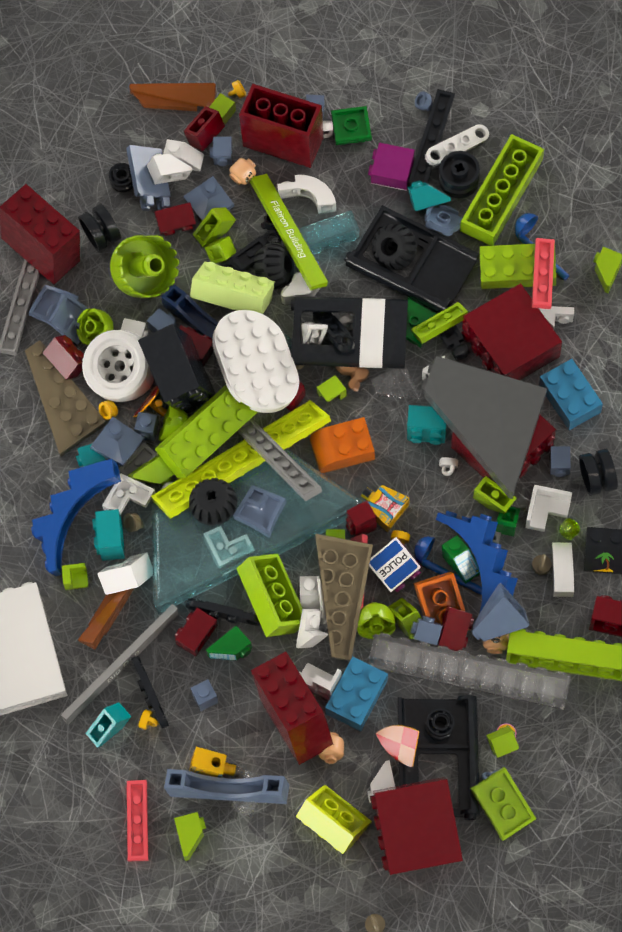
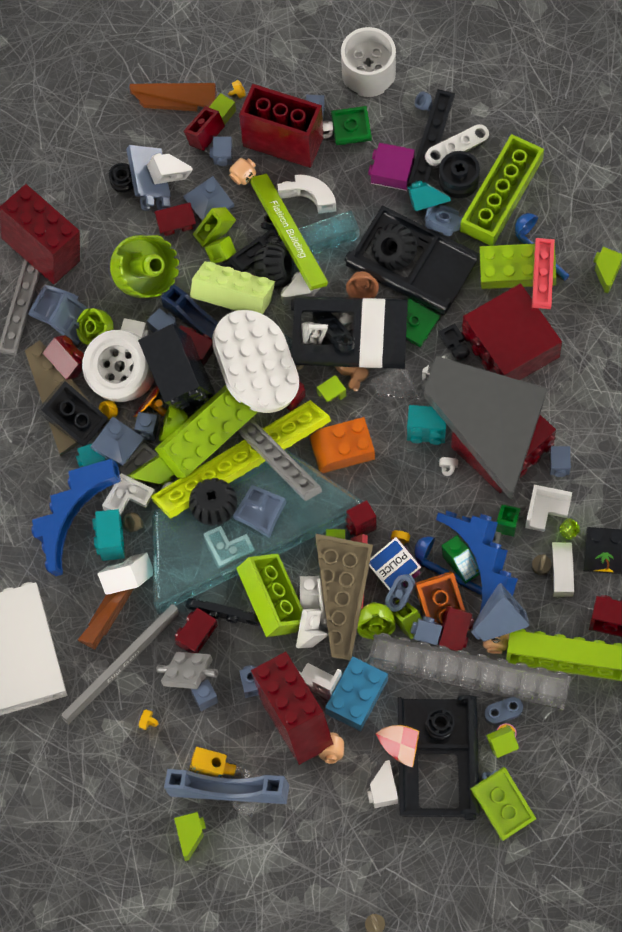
lime panel [62,563,89,590] -> none
black wheel [78,204,121,252] -> none
teal slope [85,702,131,748] -> none
coral tile [127,780,149,862] -> none
black plate [132,655,169,729] -> none
white slope [163,139,204,171] -> none
green slope [206,626,252,660] -> none
neon yellow slope [296,785,372,854] -> none
torso [361,485,410,532] -> none
dark red brick [370,777,463,875] -> none
lime plate [411,302,468,344] -> none
lime slope [473,476,517,513] -> none
white slope [539,306,574,329] -> none
dark azure brick [539,359,603,430] -> none
black wheel [579,449,618,496] -> none
none -> black slope [37,381,108,446]
none -> light grey plate [156,652,219,689]
none -> sand blue brick [239,665,259,698]
none -> white brick [341,27,396,97]
none -> nougat helmet [346,271,379,298]
none -> sand blue plate [385,574,415,612]
none -> sand blue plate [484,697,523,725]

